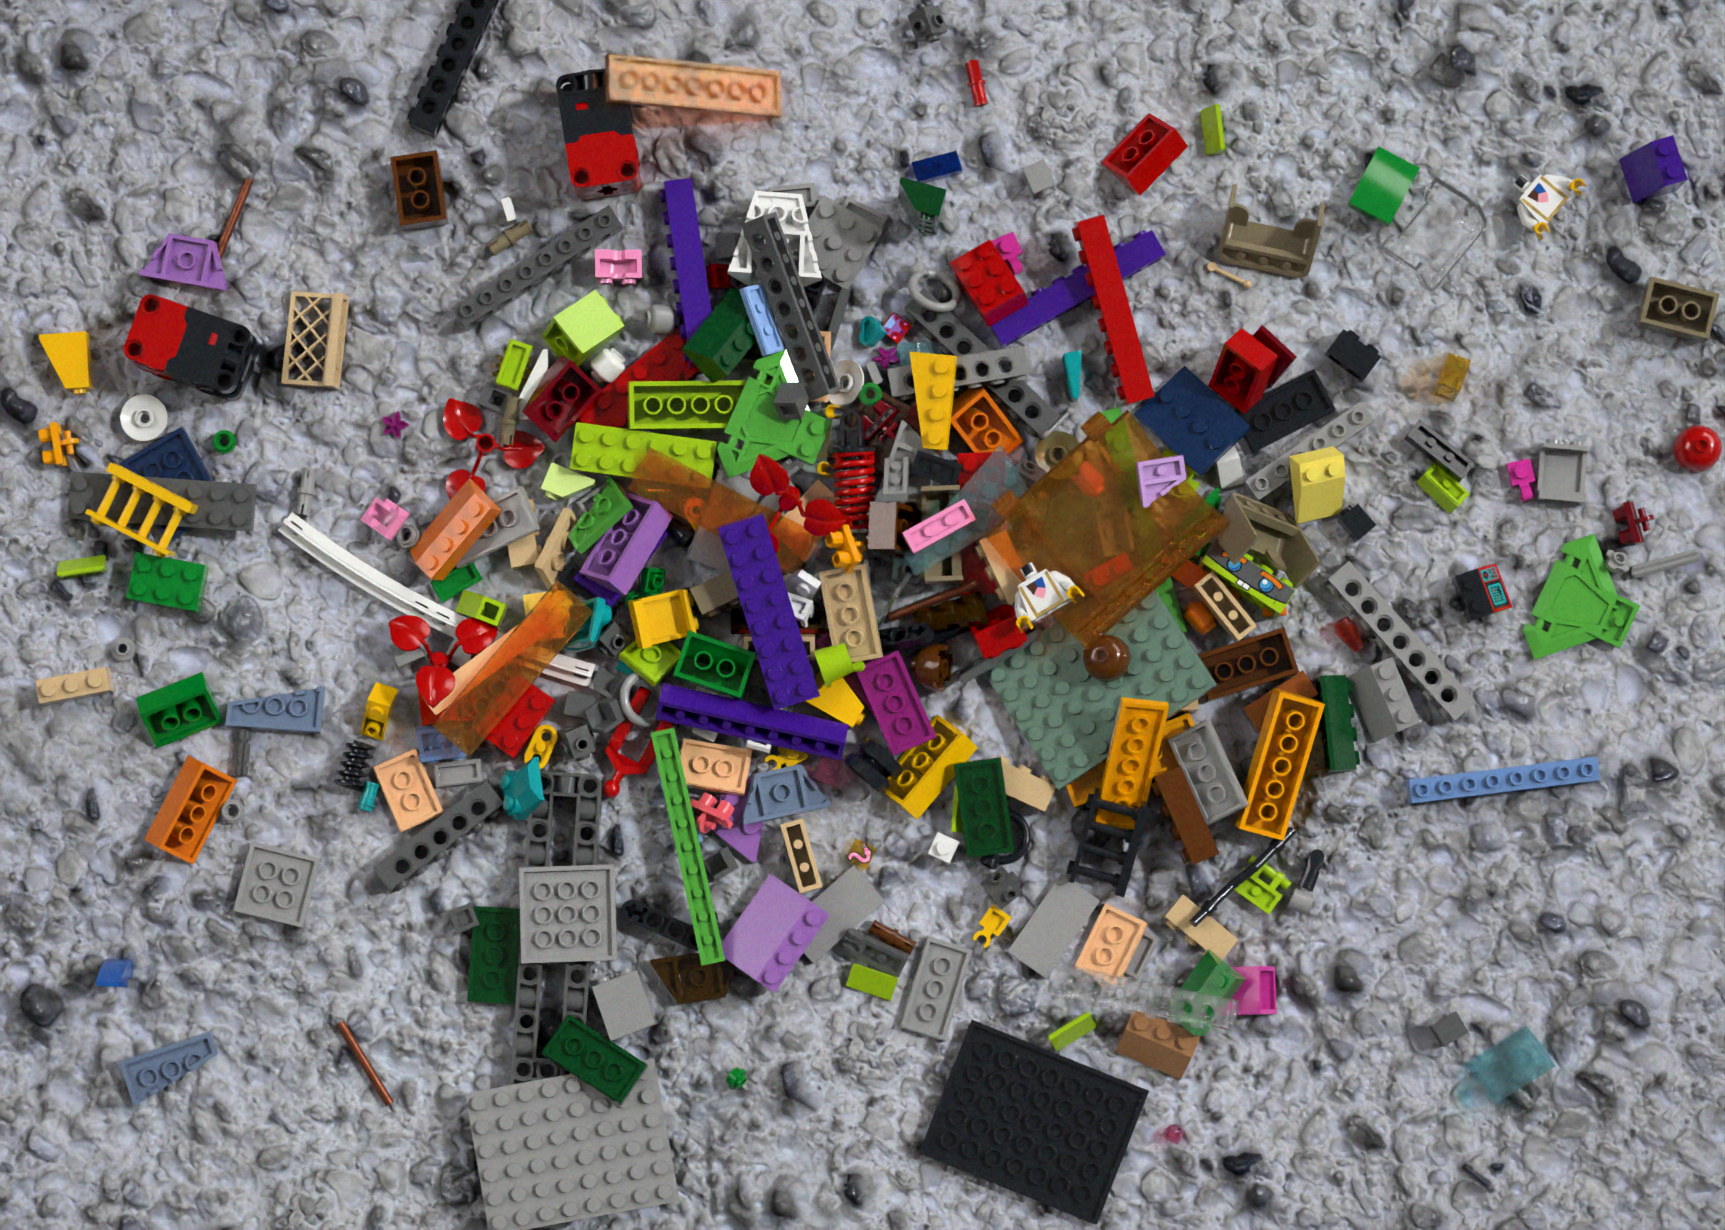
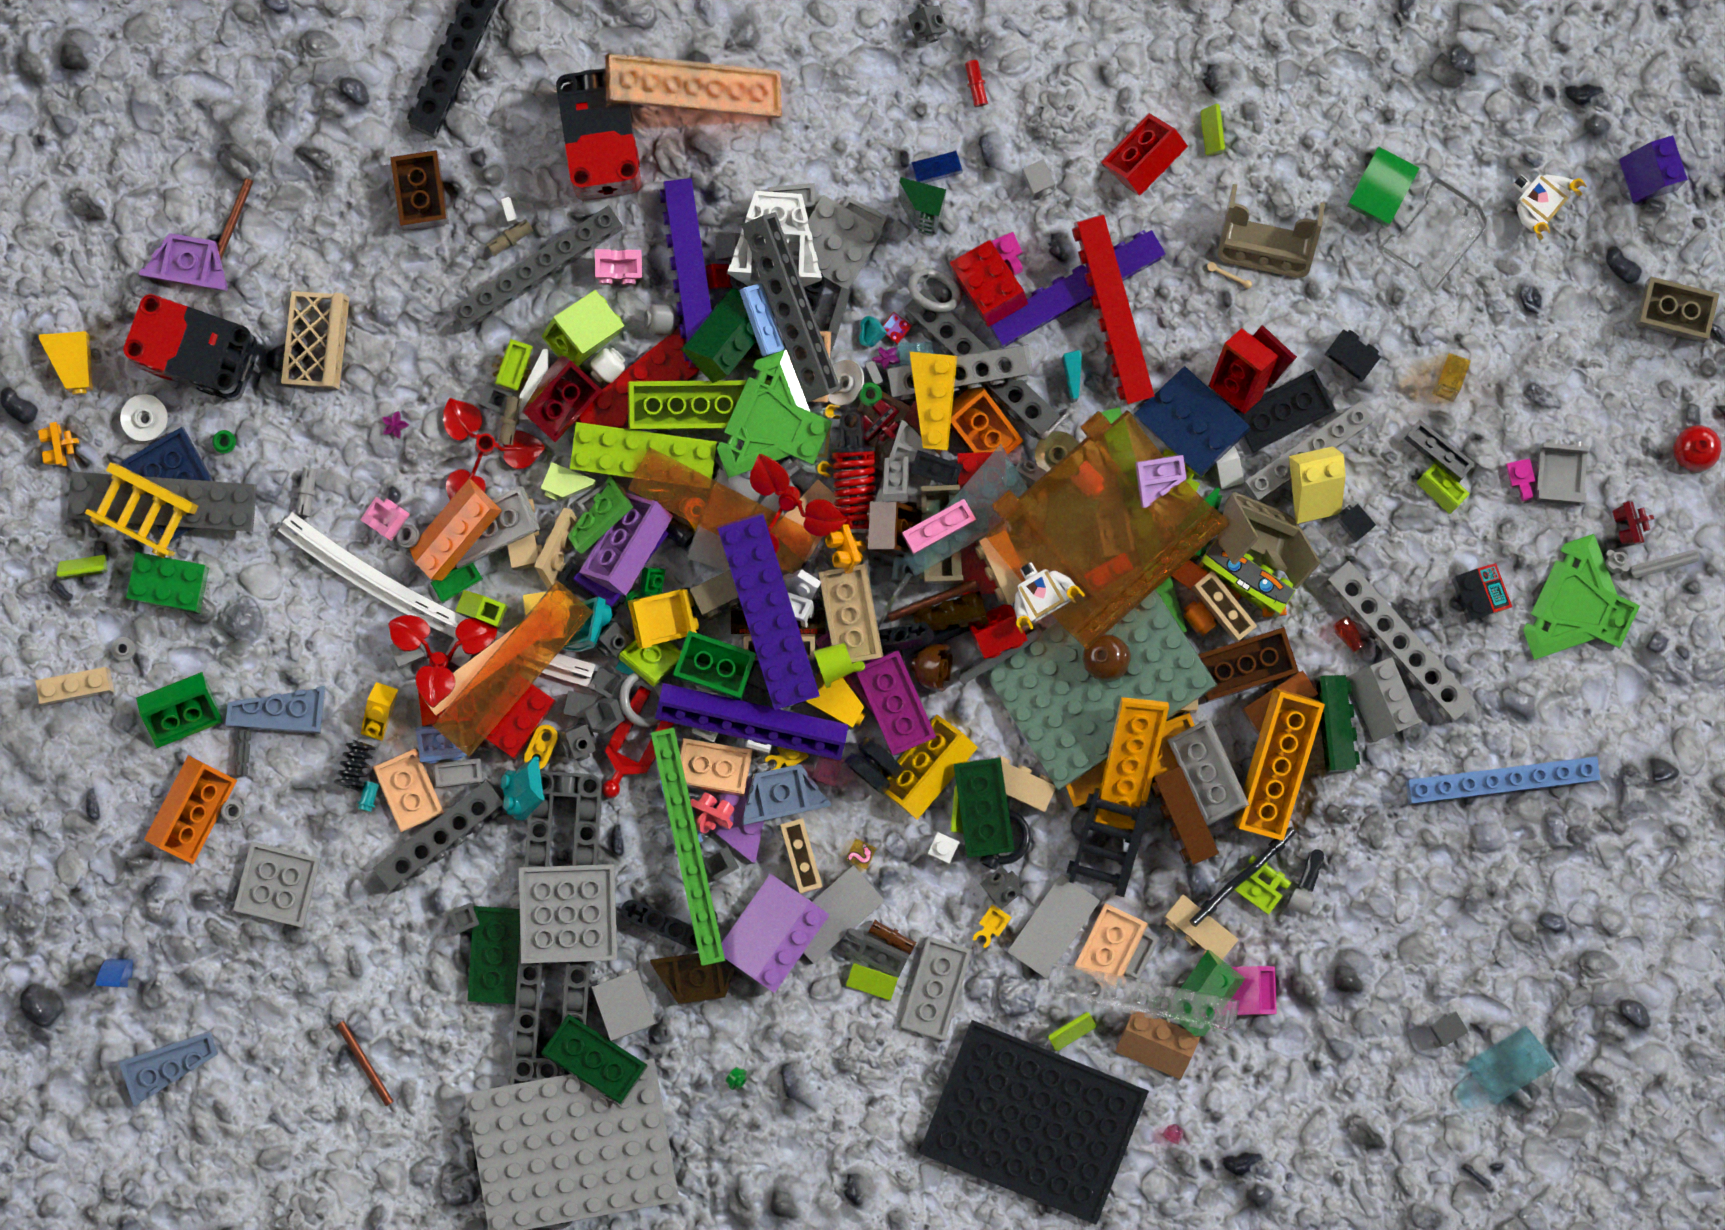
dark grey panel [773,382,809,419] -> none

